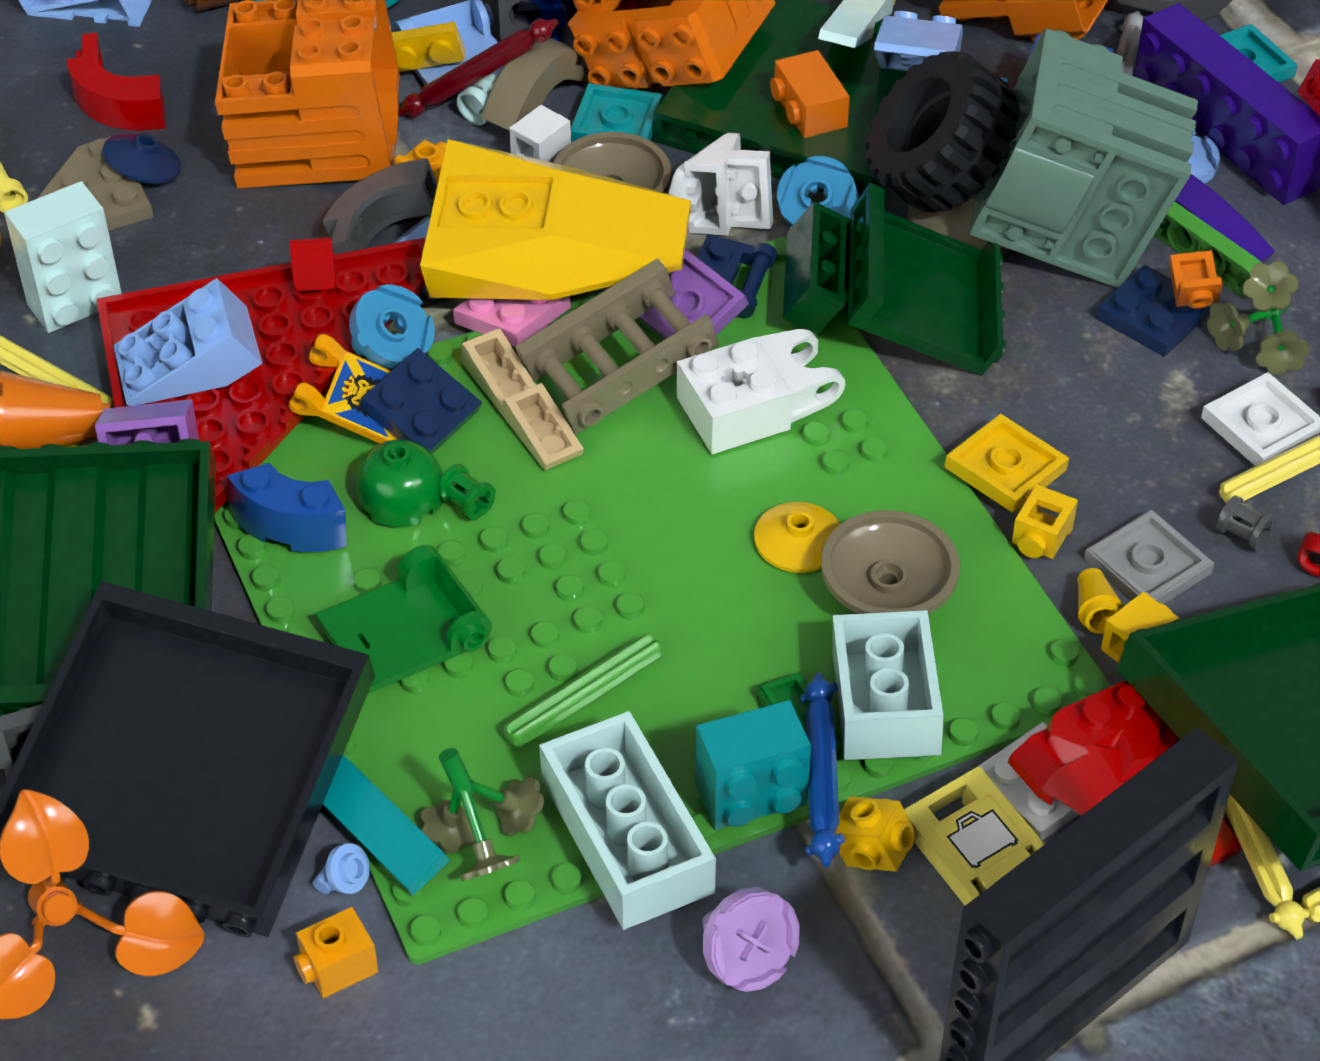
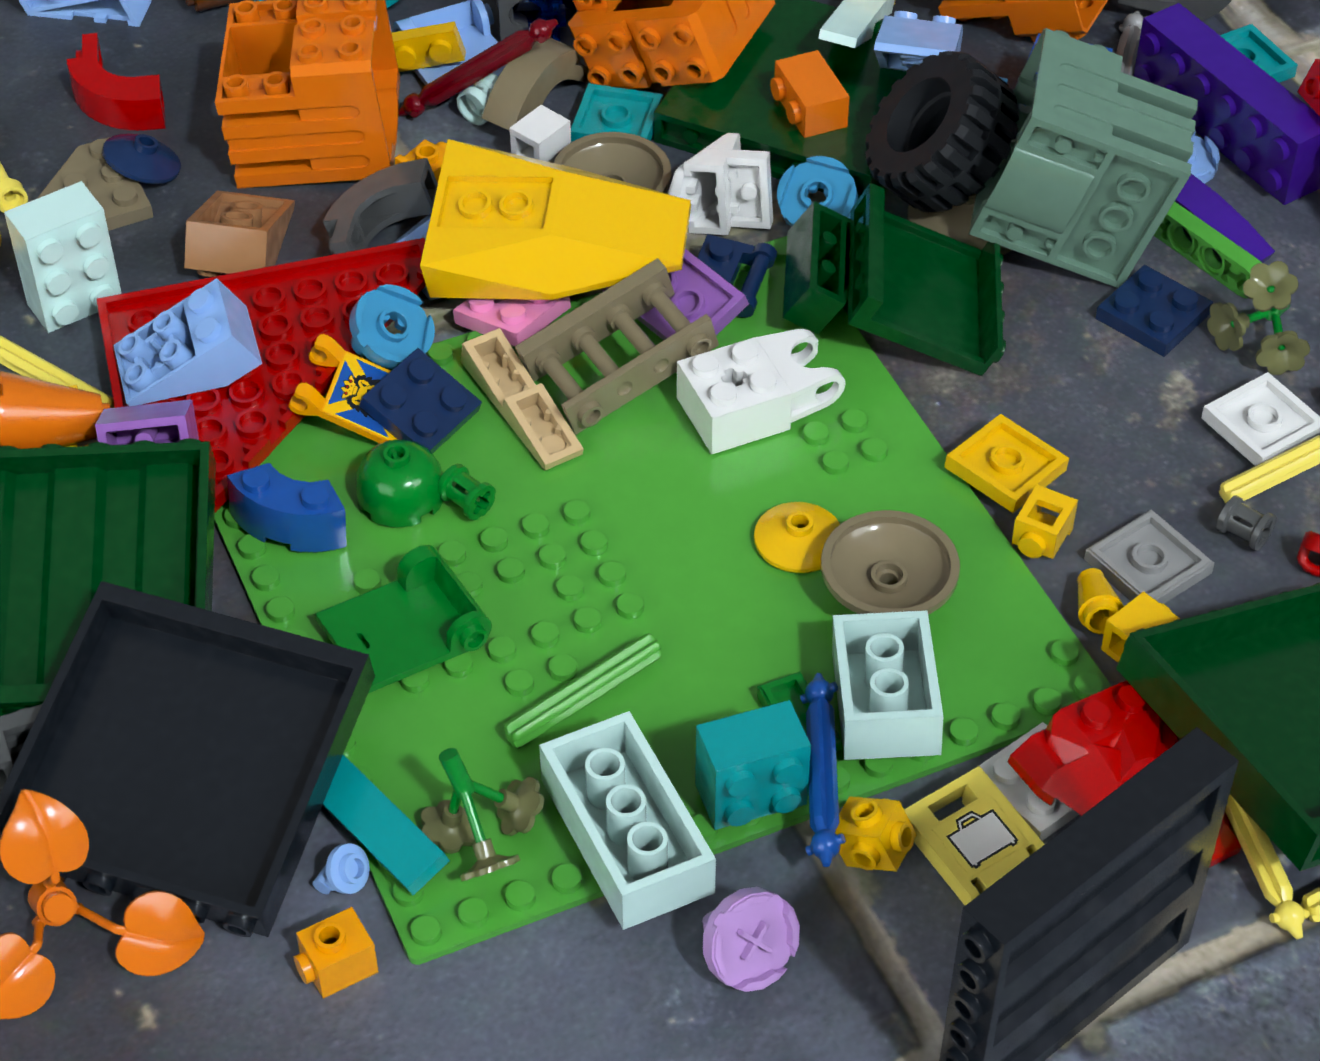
red slope [289,237,336,292] -> none
orange bracket [1169,250,1223,309] -> none
none -> medium nougat slope [184,190,295,277]

